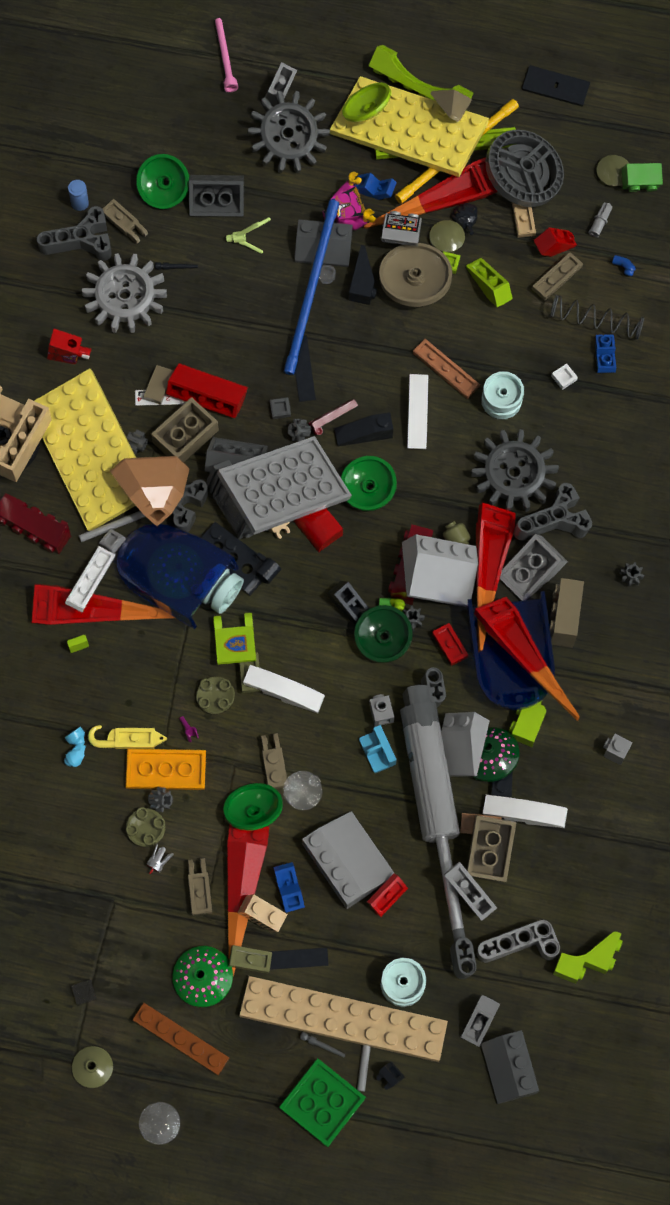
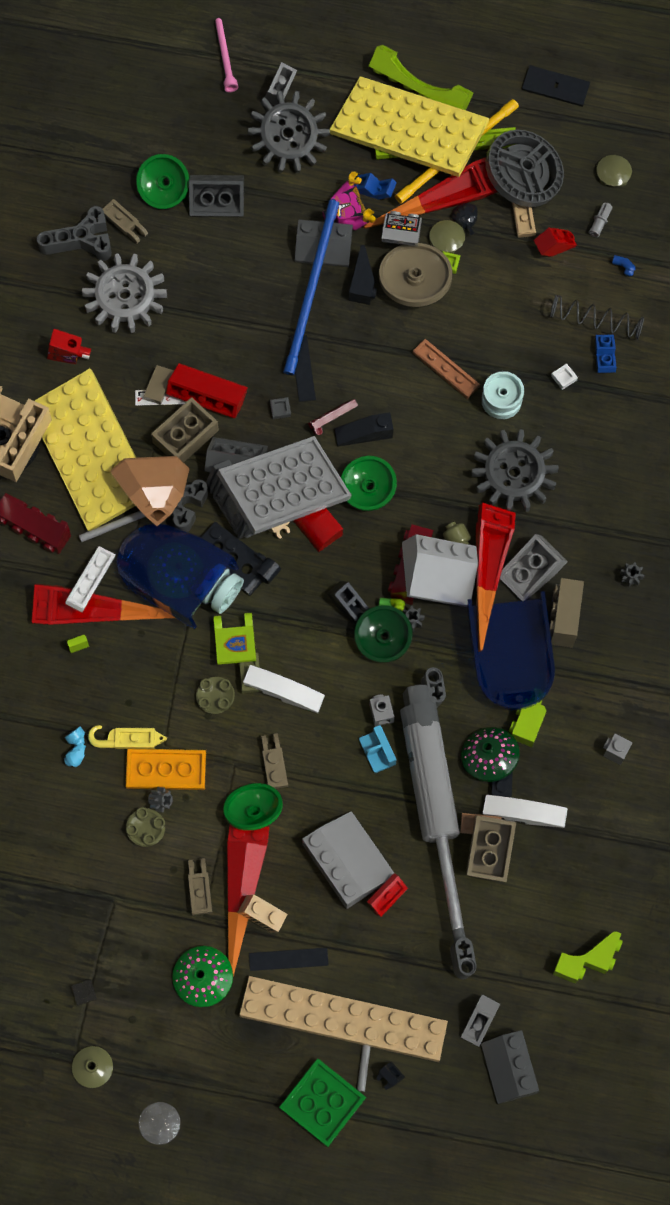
medium blue piece [68,180,89,211] -> none
light grey tile [99,529,126,553] -> none
dark grey gear [127,430,148,454] -> none
dark orange plate [133,1003,230,1076] -> none
flat silver piece [146,843,174,874] -> none
black piece [154,262,198,270] -> none
magenta hand [180,716,199,742] -> none
yellowish green plant [226,217,271,254] -> none
olive plate [228,945,272,974] -> none
blue slope [273,862,305,913] -> none
clear dish [284,771,322,810] -> none
dark grey gear [288,419,311,441] -> none
dark grey piece [300,1032,345,1058] -> none
clear tile [319,265,336,284] -> none
lime dish [342,82,391,122] -> none
light aqua wheel [381,958,426,1007] -> none
white slope [407,374,428,449] -> none
dark tan slope [430,90,472,122] -> none
red plate [432,623,468,666] -> none
light grey slope [441,712,490,777] -> none
light grey slope [444,862,497,921] -> none
lime slope [466,258,513,307] -> none
red plate [474,597,579,721] -> none
light grey beam [476,920,560,963] -> none
dark grey beam [513,483,592,541] -> none
dark tan plate [532,252,583,301] -> none
bright green brick [622,163,663,192] -> none

